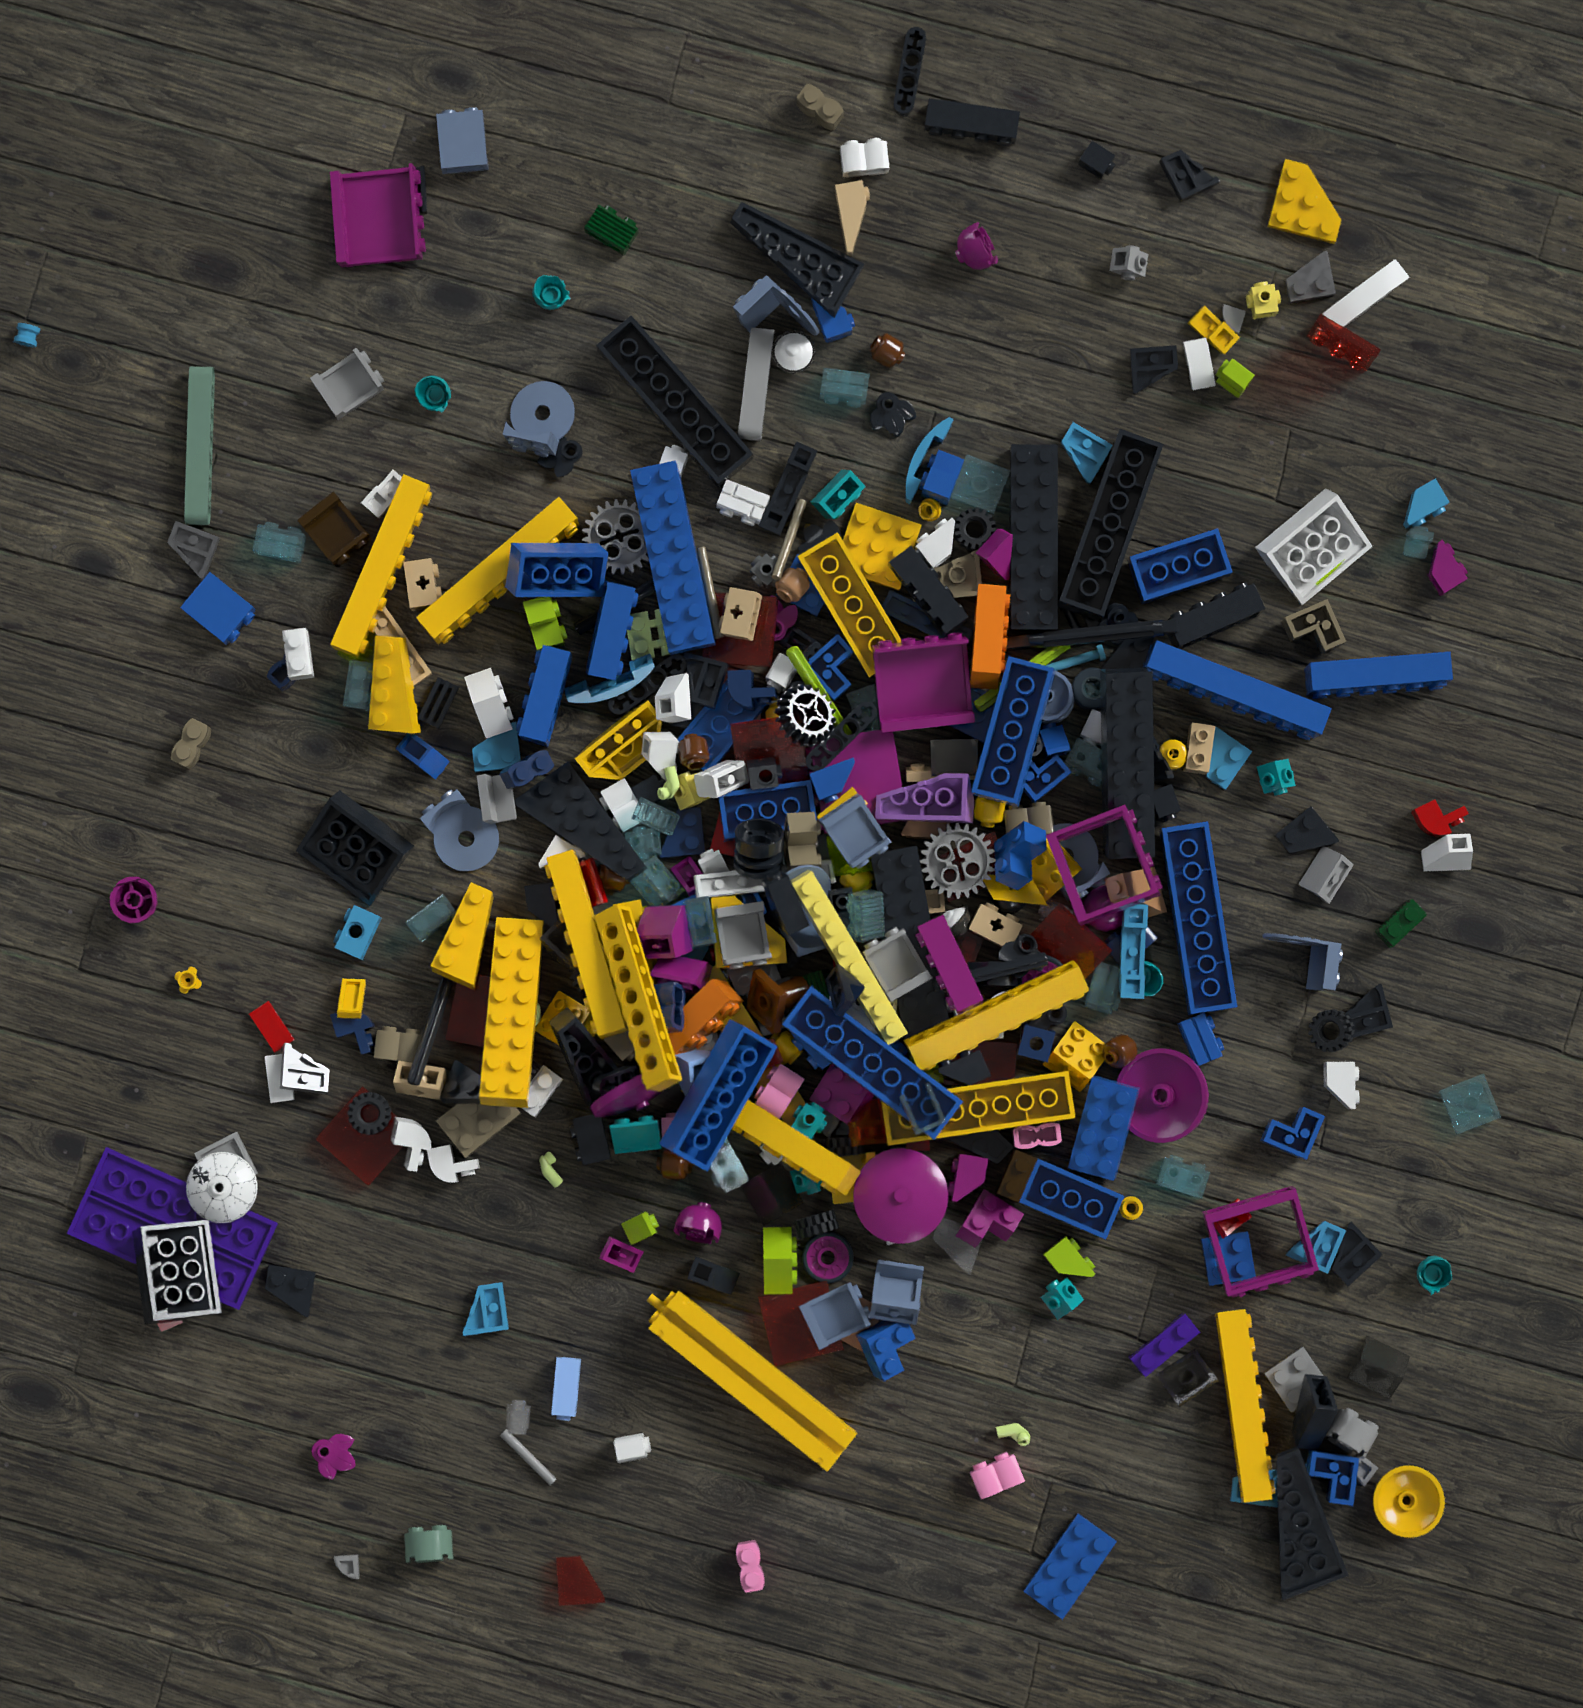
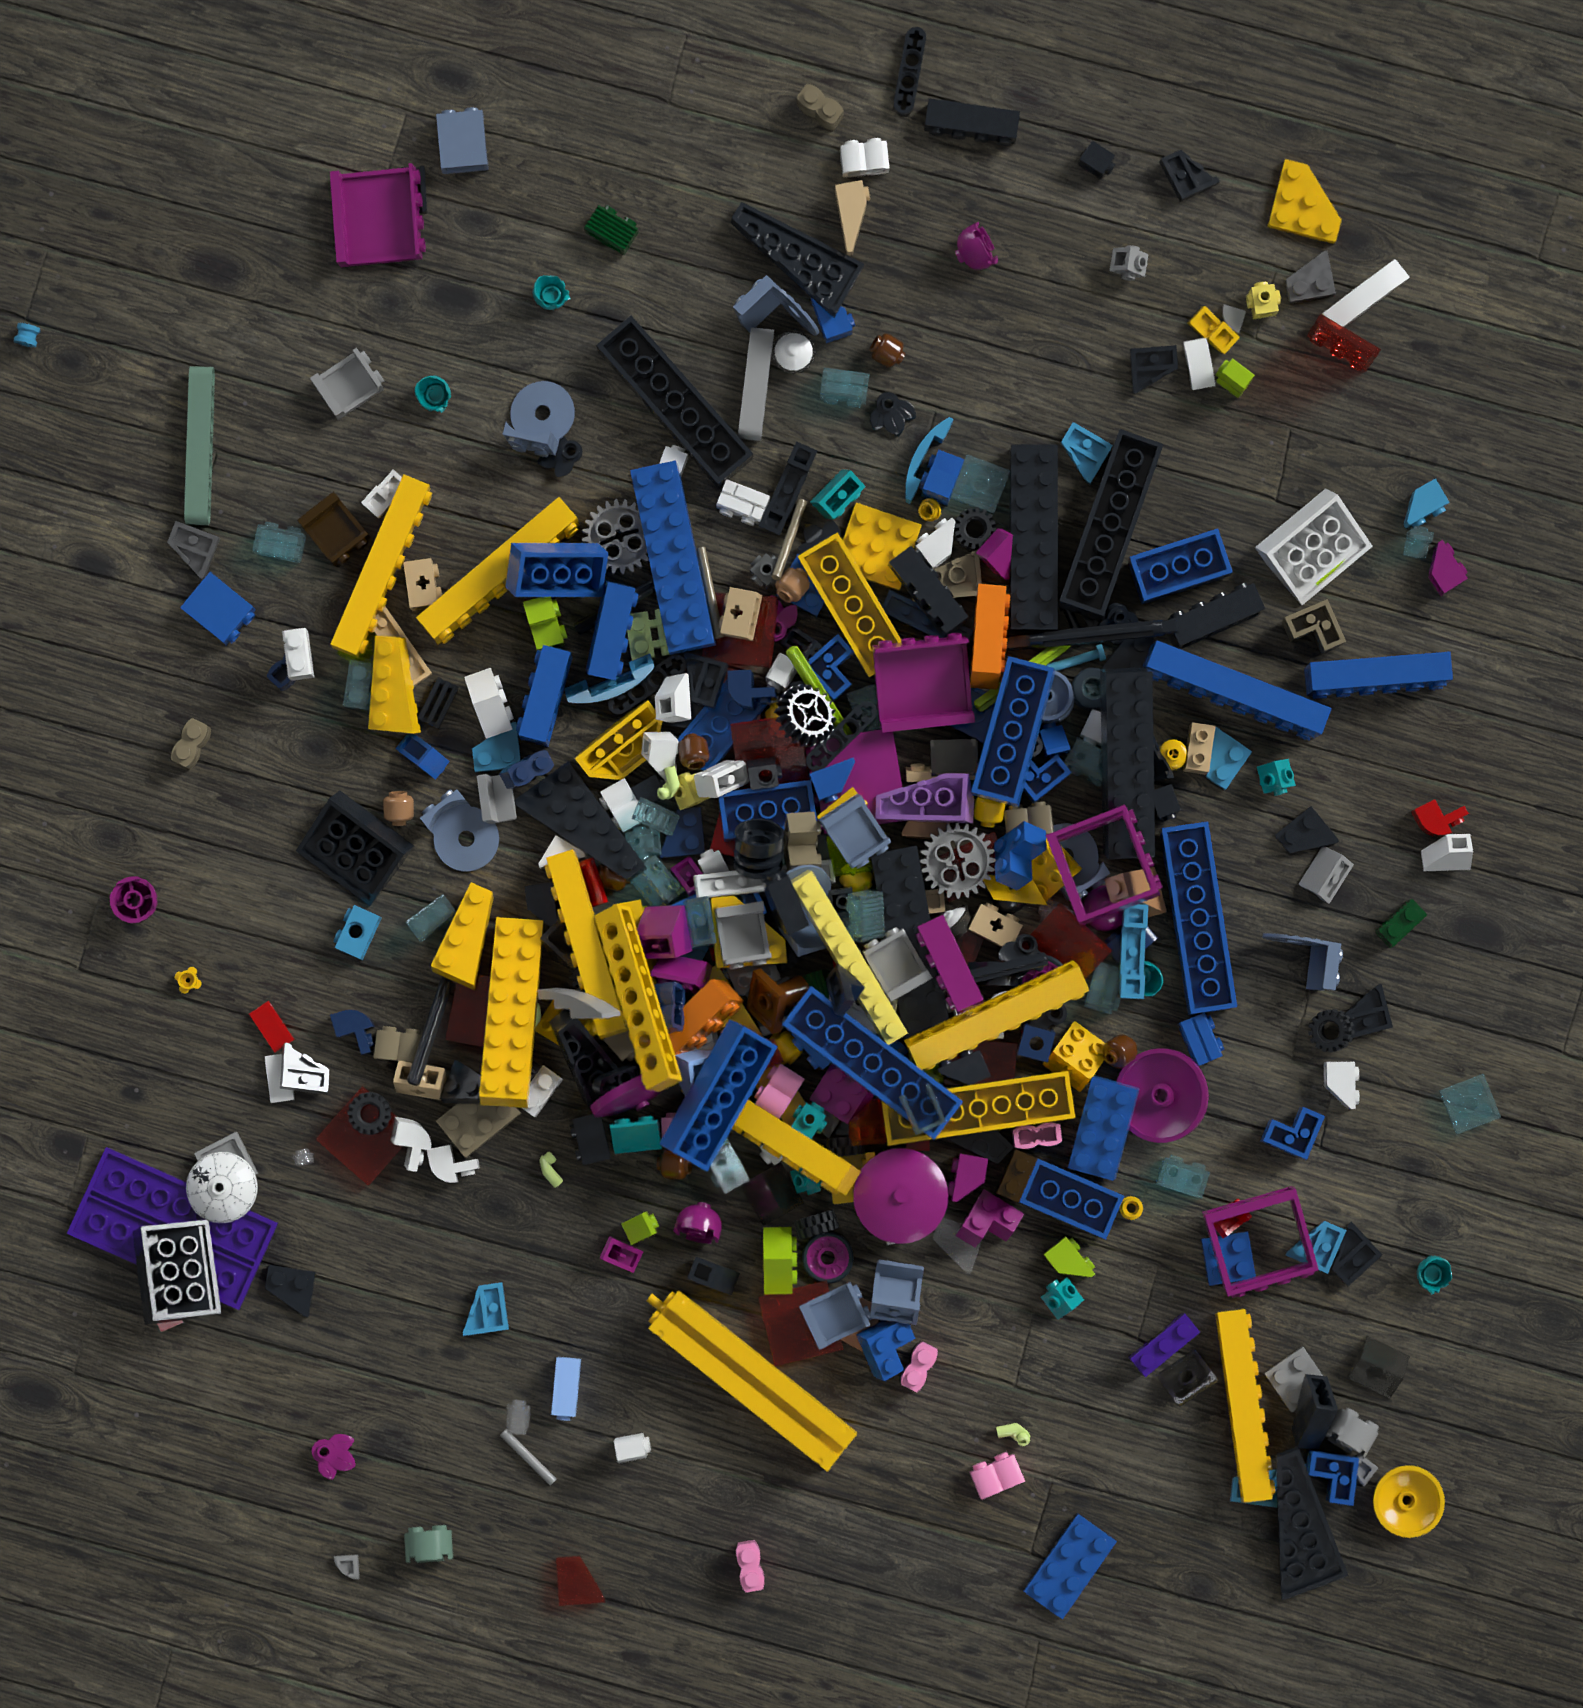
yellow tile [337,978,366,1019] -> none
none -> clear plate [292,1149,315,1166]
none -> medium nougat head [383,791,414,826]
none -> light grey slope [538,988,620,1018]
none -> bright pink brick [900,1341,937,1392]

